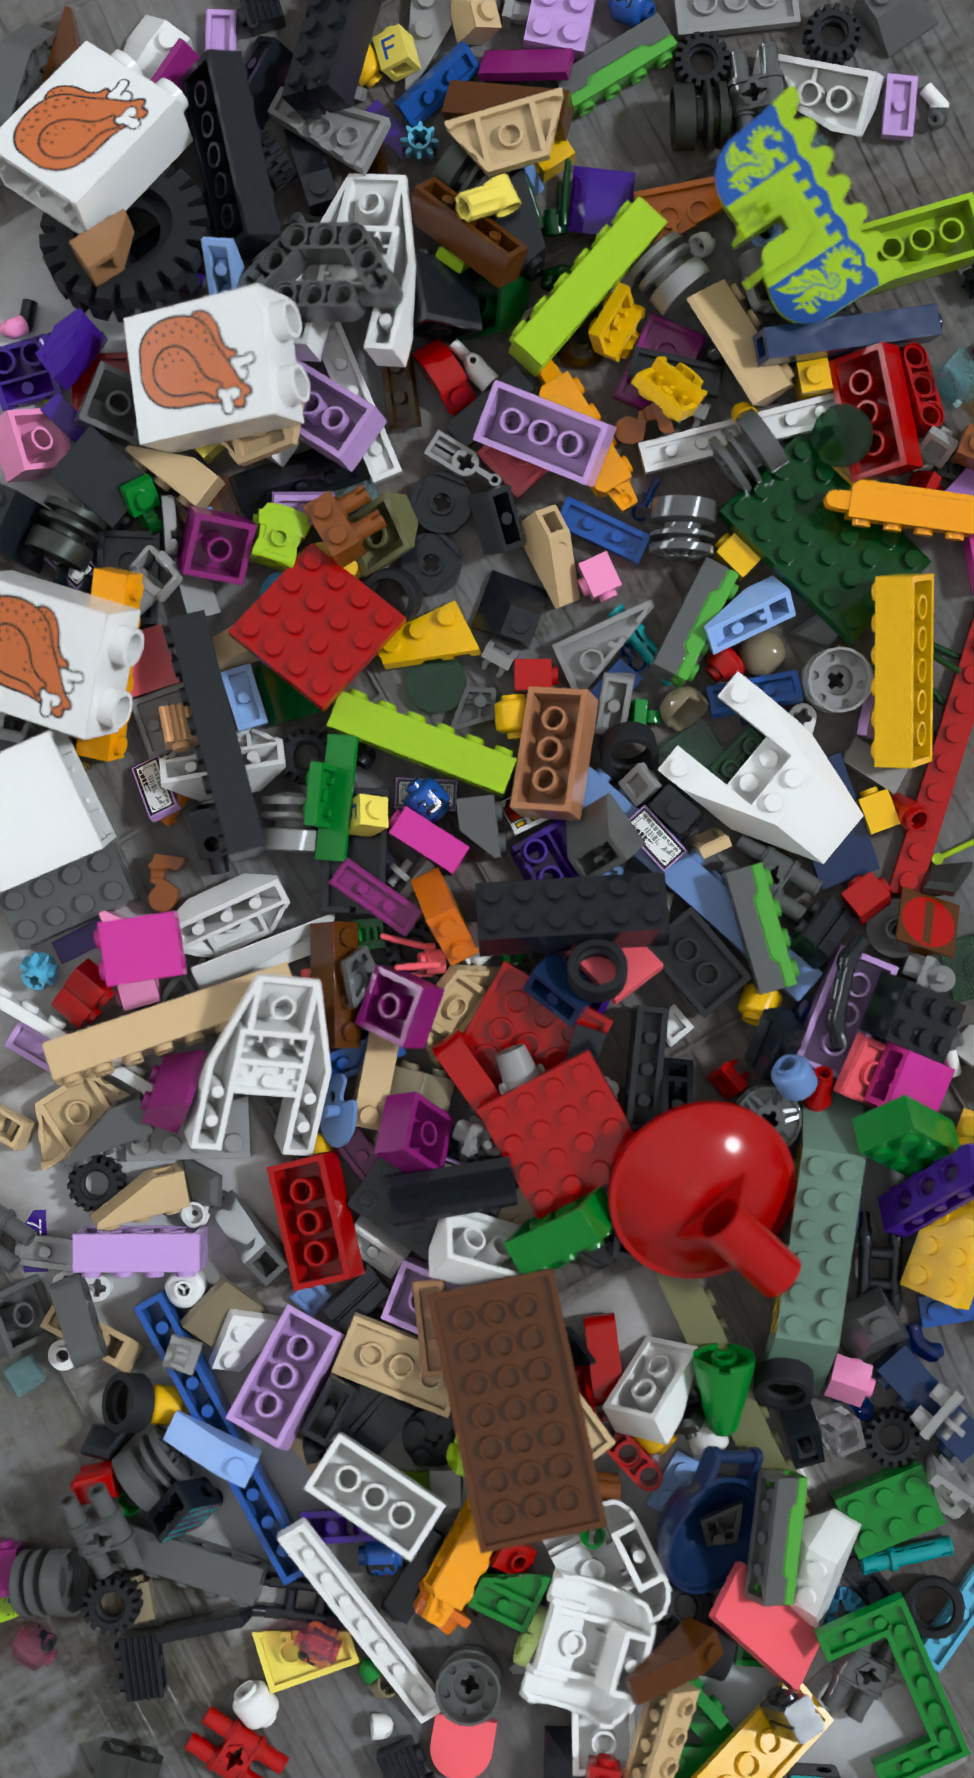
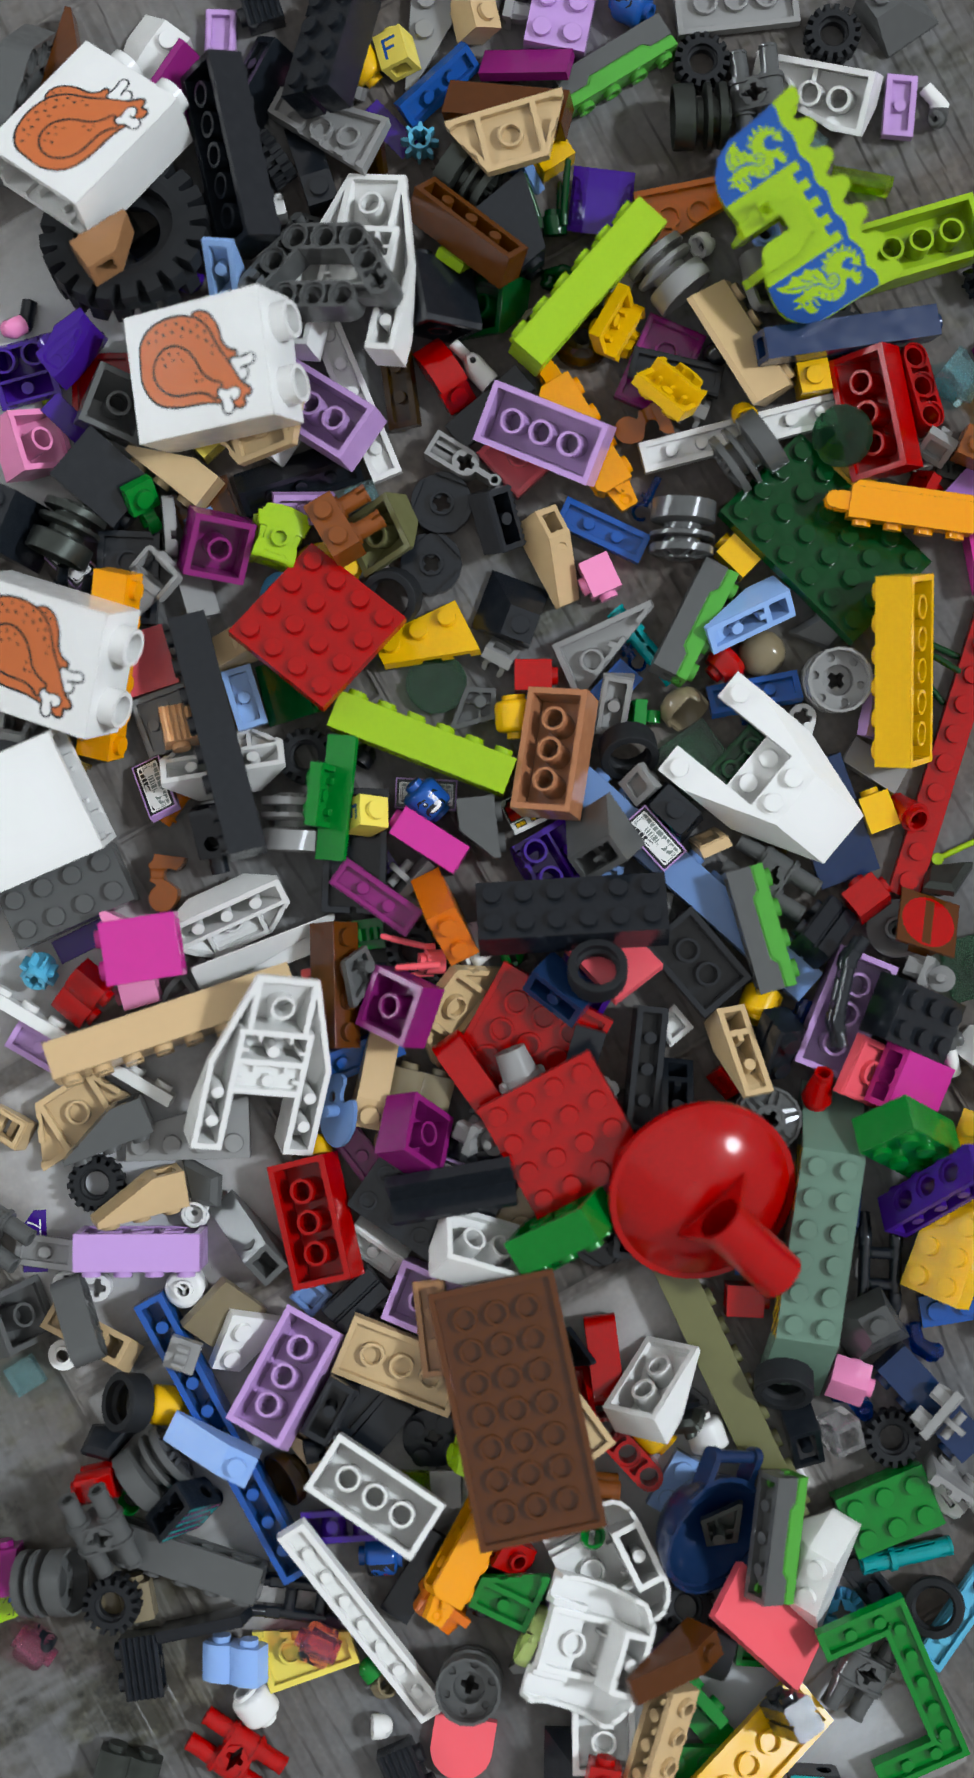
magenta slope [140,1050,207,1134] -> none
light yellow piece [455,174,522,222] -> none
green cone [692,1343,756,1437] -> none
medium blue head [771,1054,818,1102] -> none
none -> light blue brick [202,1631,268,1689]
none -> dark brown piece [264,1451,311,1506]
none -> white tile [274,192,289,225]
none -> tan slope [704,1004,774,1099]
none -> red brick [723,1280,770,1318]
none -> clear neon green tile [829,165,895,198]

